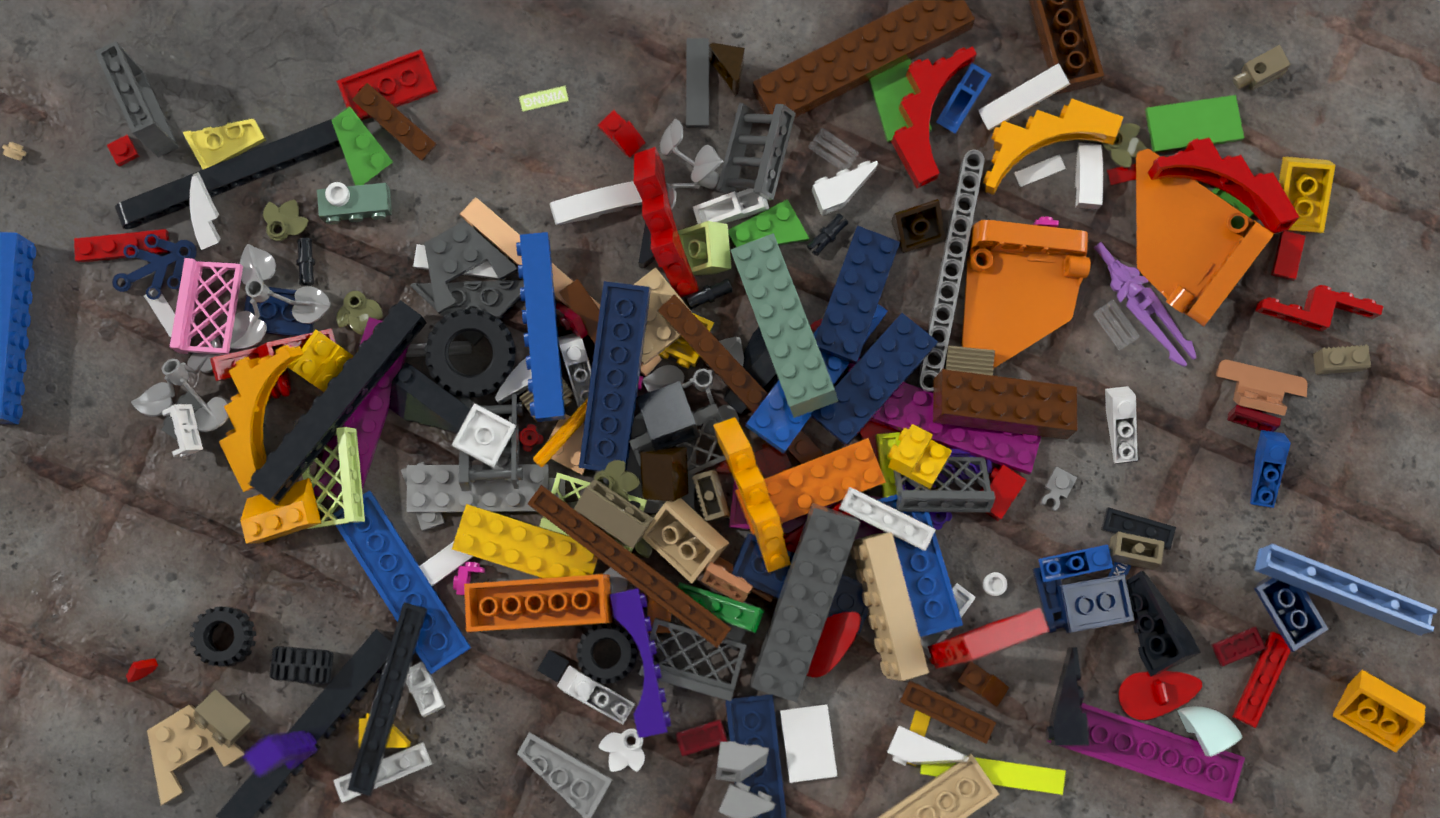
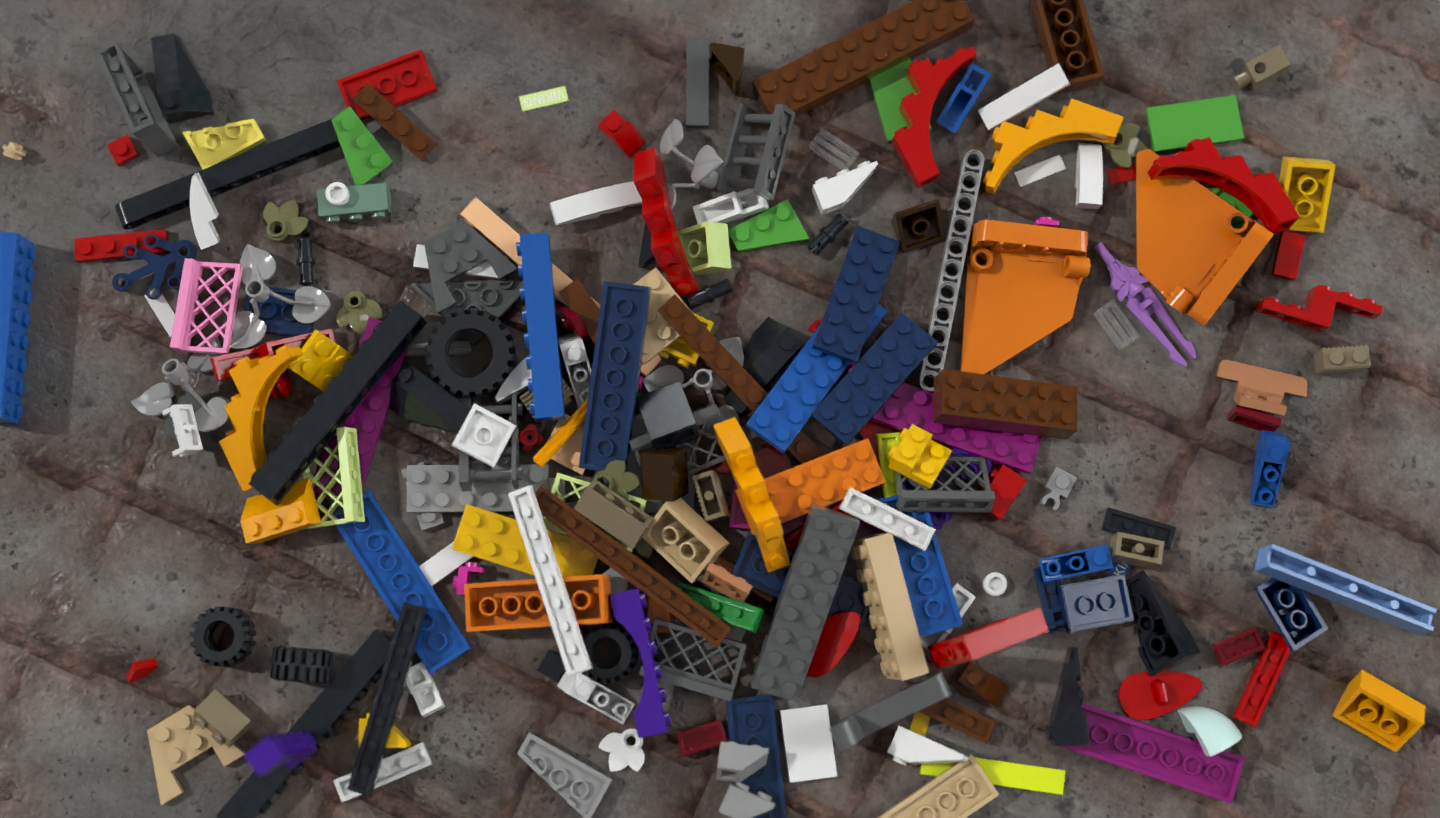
sand green brick [731,233,838,418] -> none
dark tan brick [945,346,995,376] -> none
white slope [1105,386,1138,463] -> none
none -> black wedge [151,33,214,124]
none -> white tile [508,486,592,677]
none -> dark grey beam [829,672,952,751]

